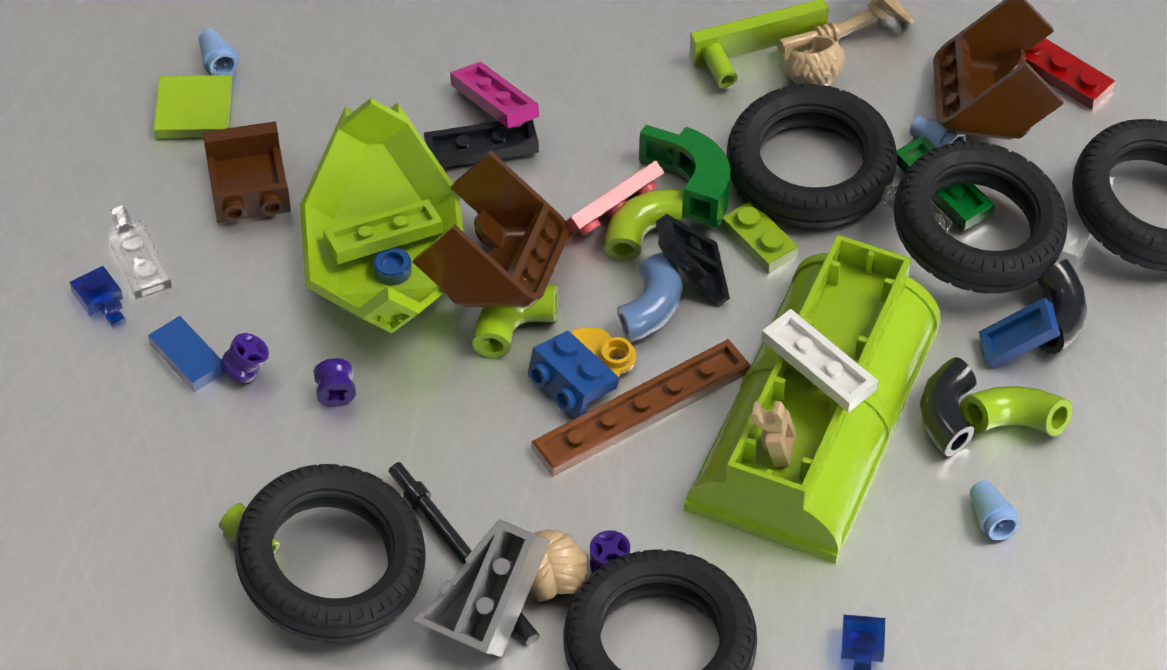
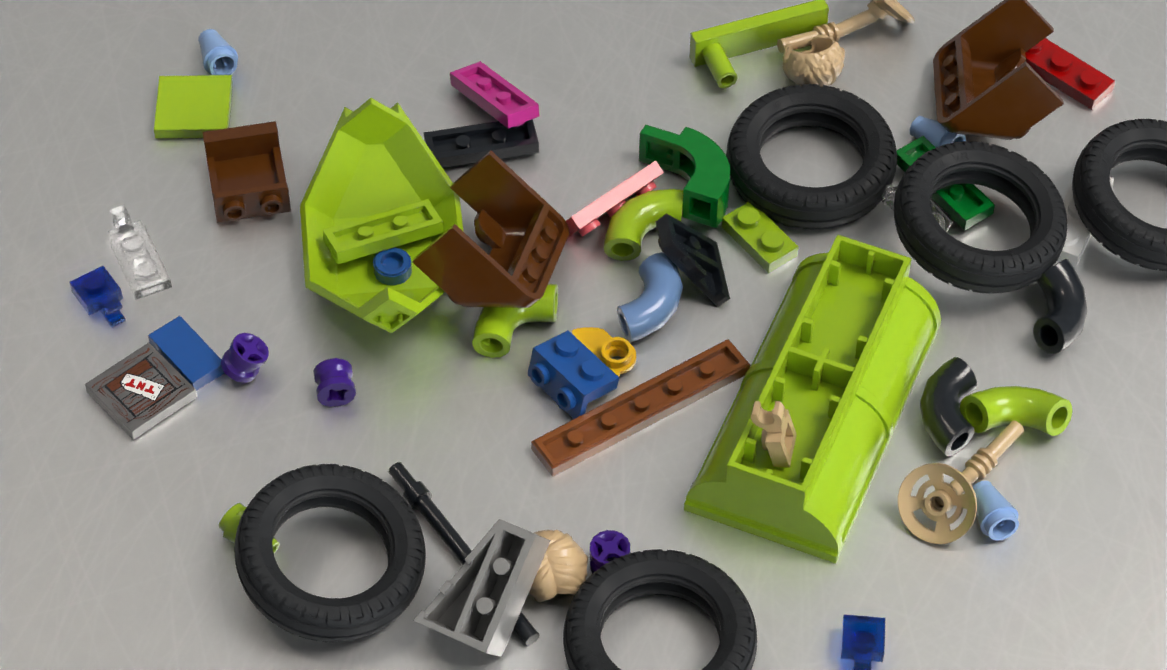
white plate [761,309,878,412] -> none
blue tile [979,298,1060,369] -> none
none -> flat silver tile [85,343,197,440]
none -> tan dish [898,420,1024,544]

